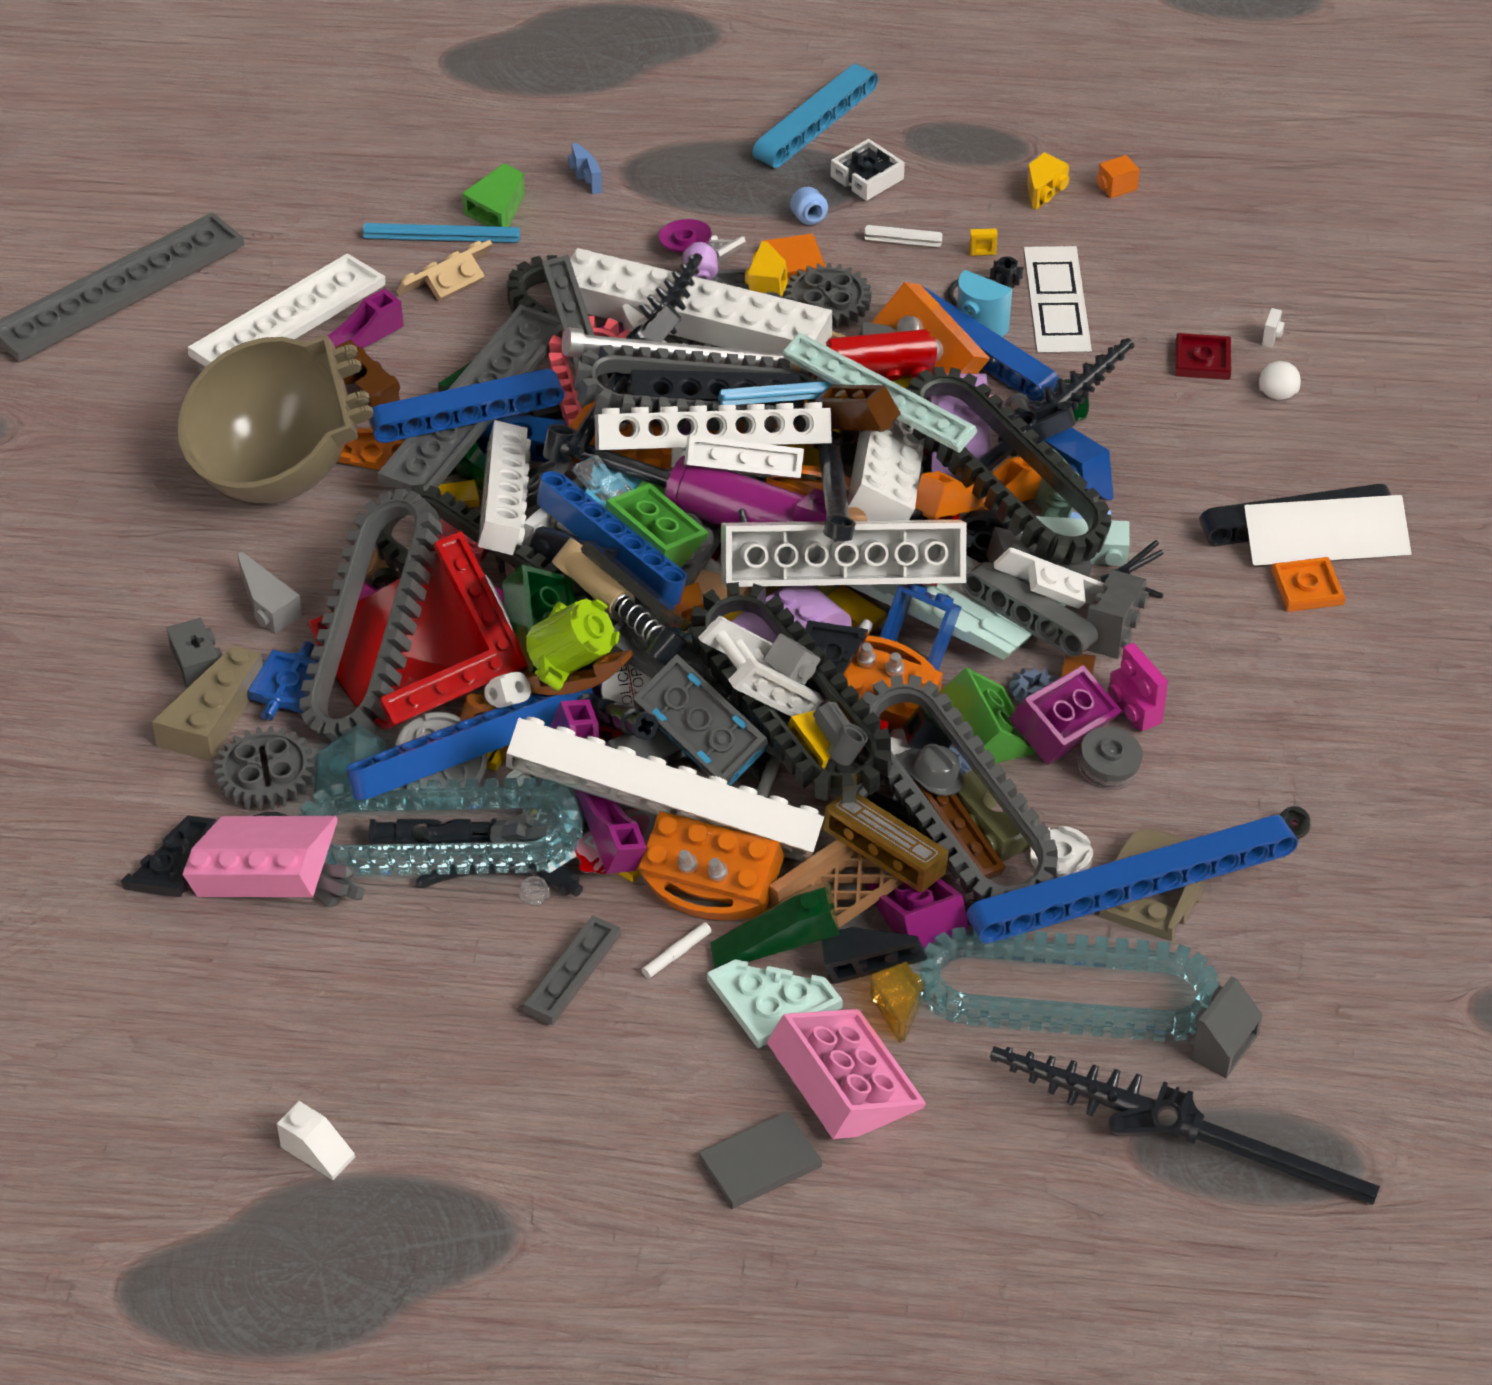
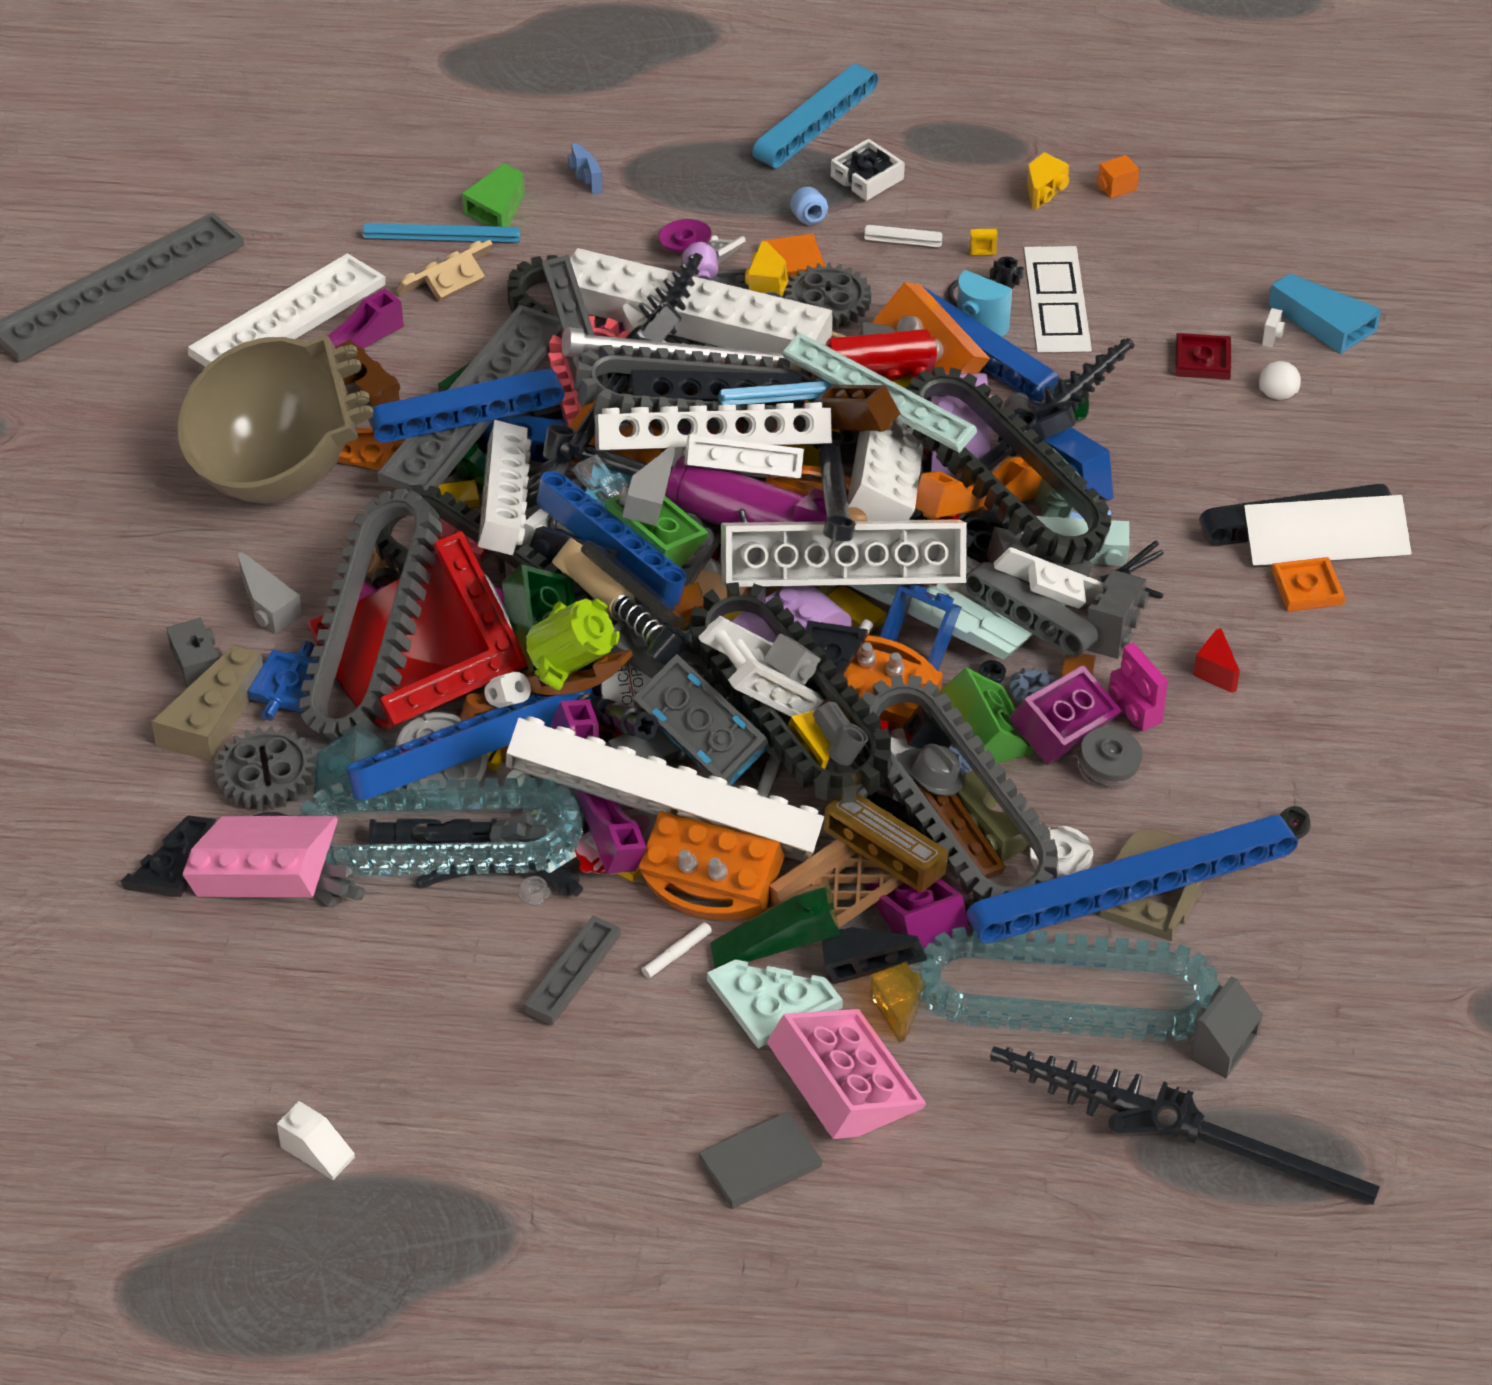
none -> light grey slope [619,447,676,526]
none -> black bush [979,660,1006,685]
none -> red slope [1193,628,1240,692]
none -> dark azure slope [1269,273,1381,354]

